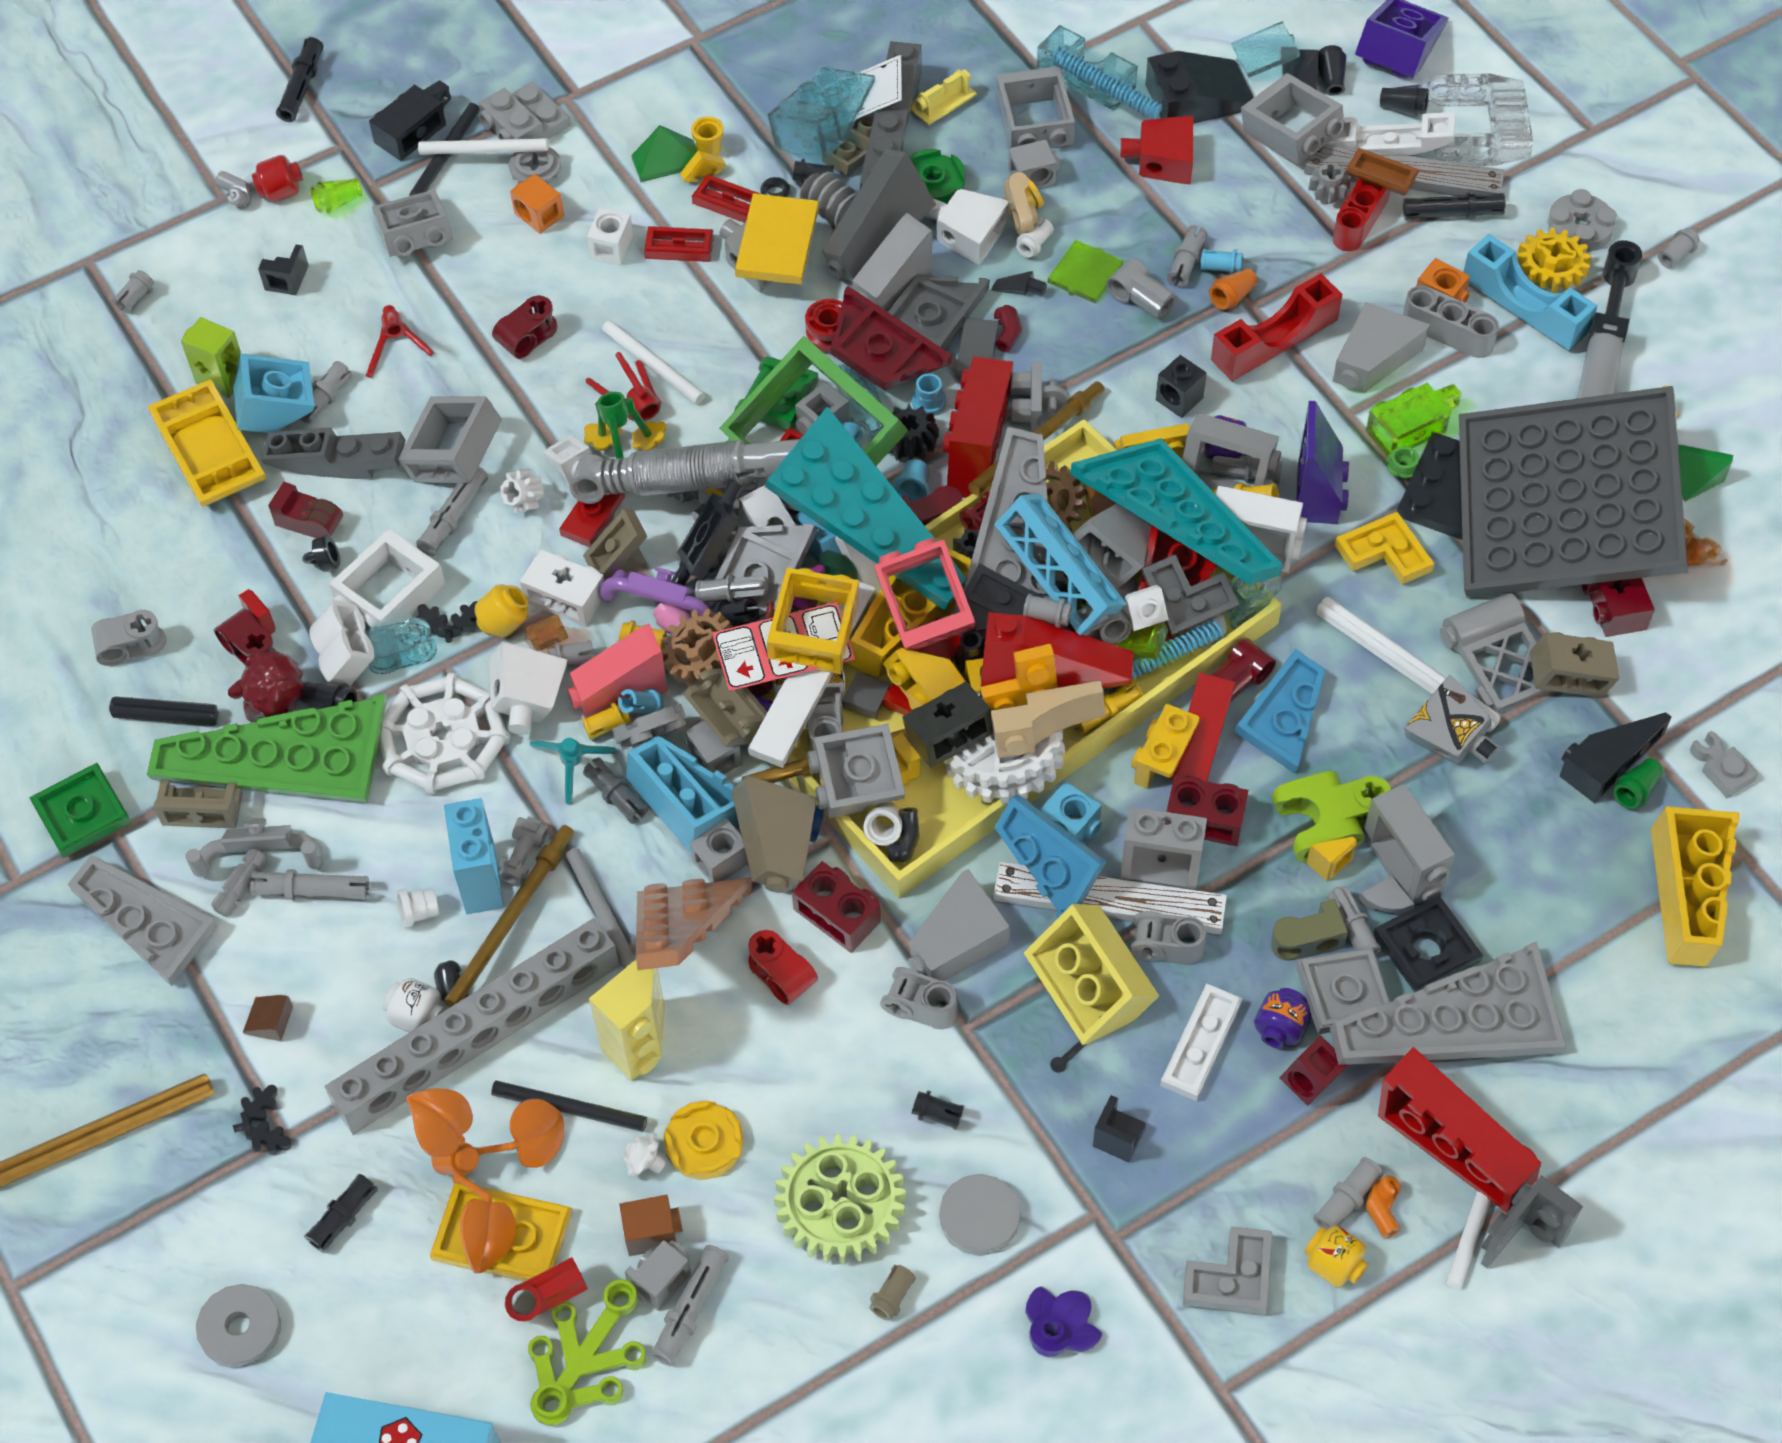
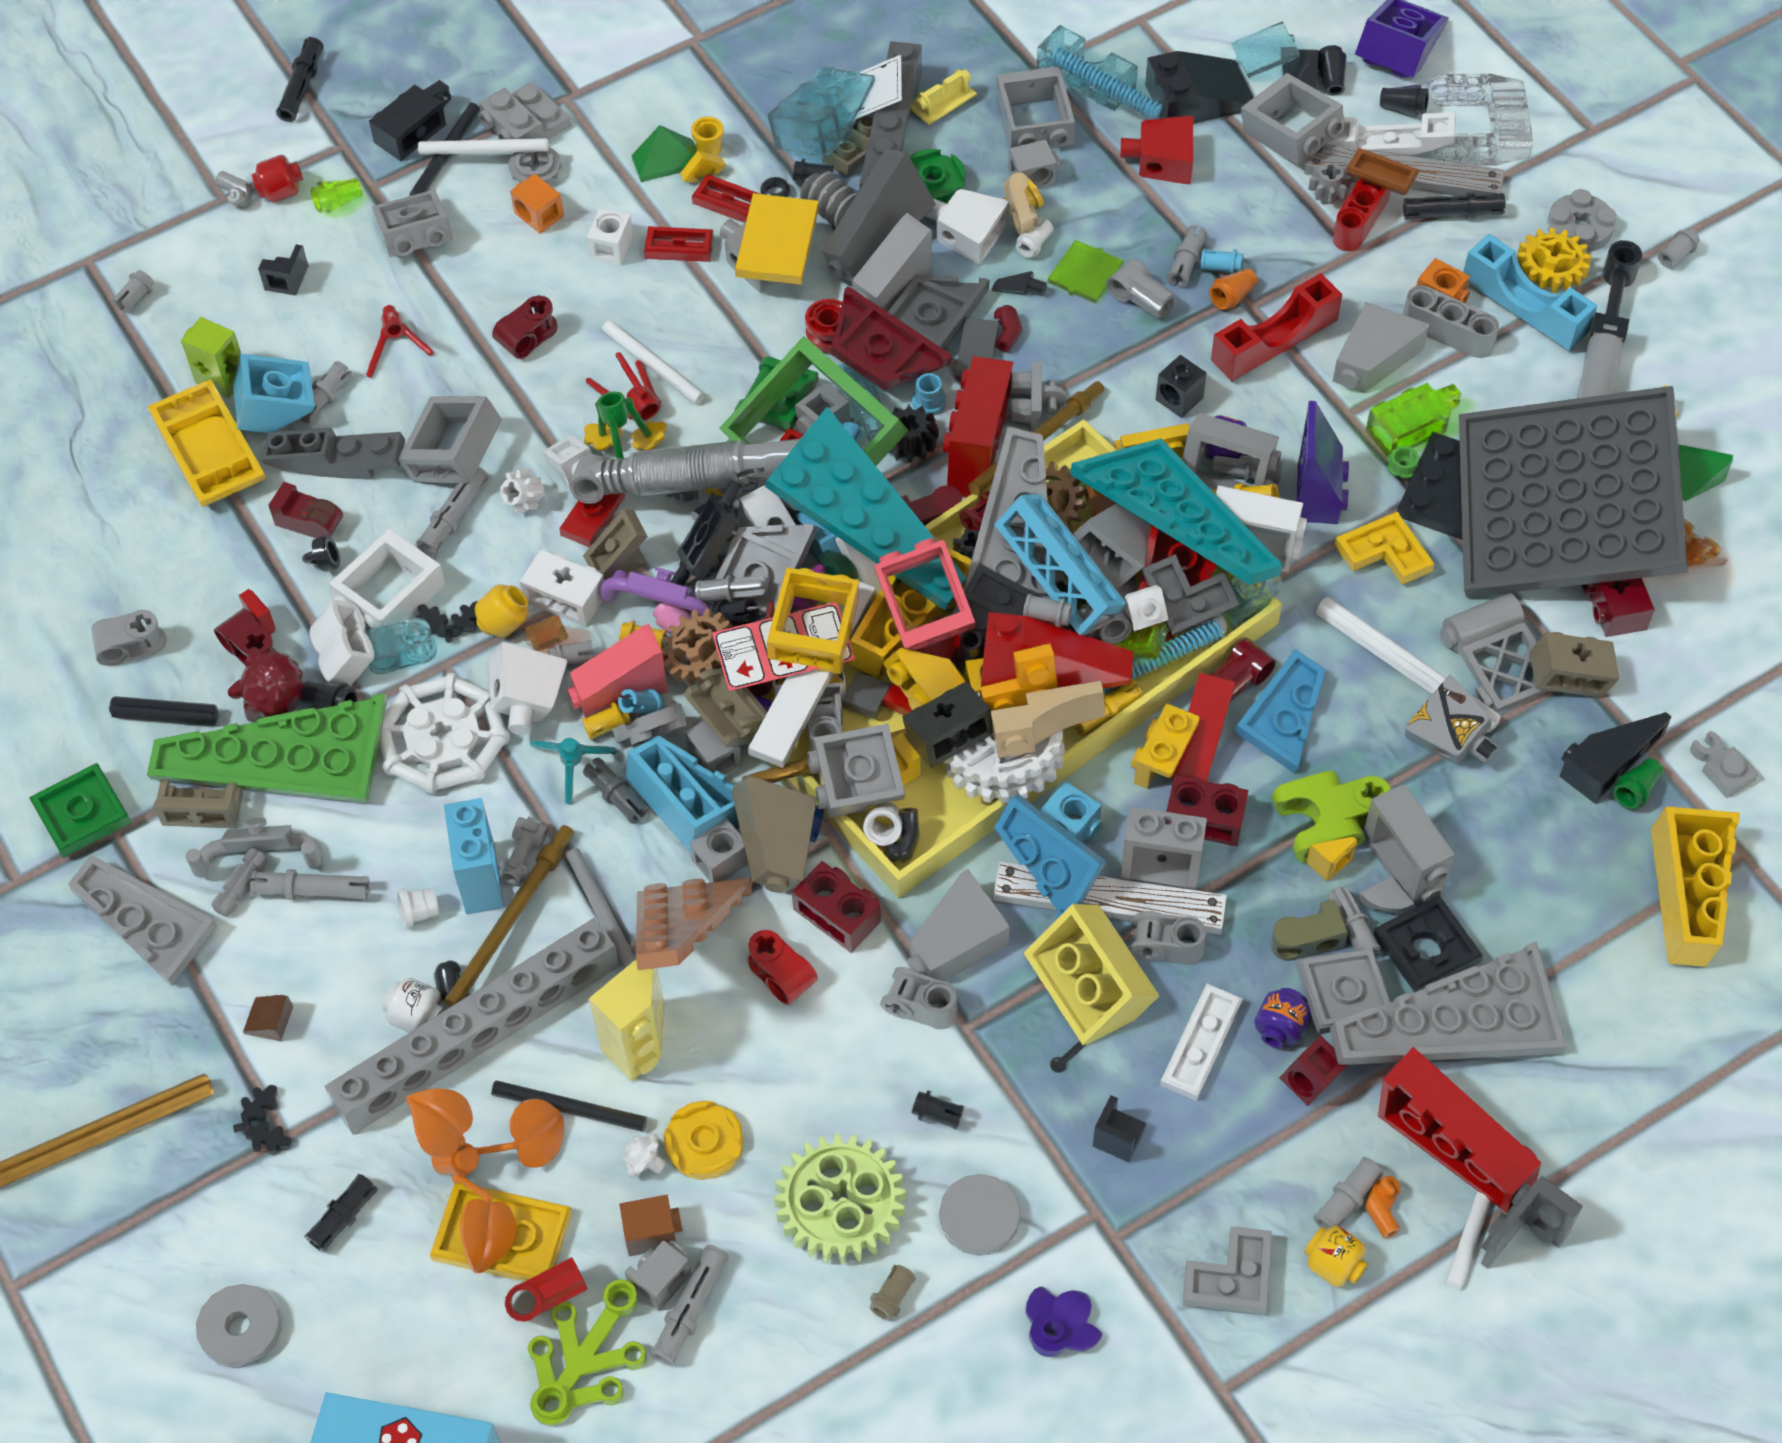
medium azure piece [893,459,930,502] -> none

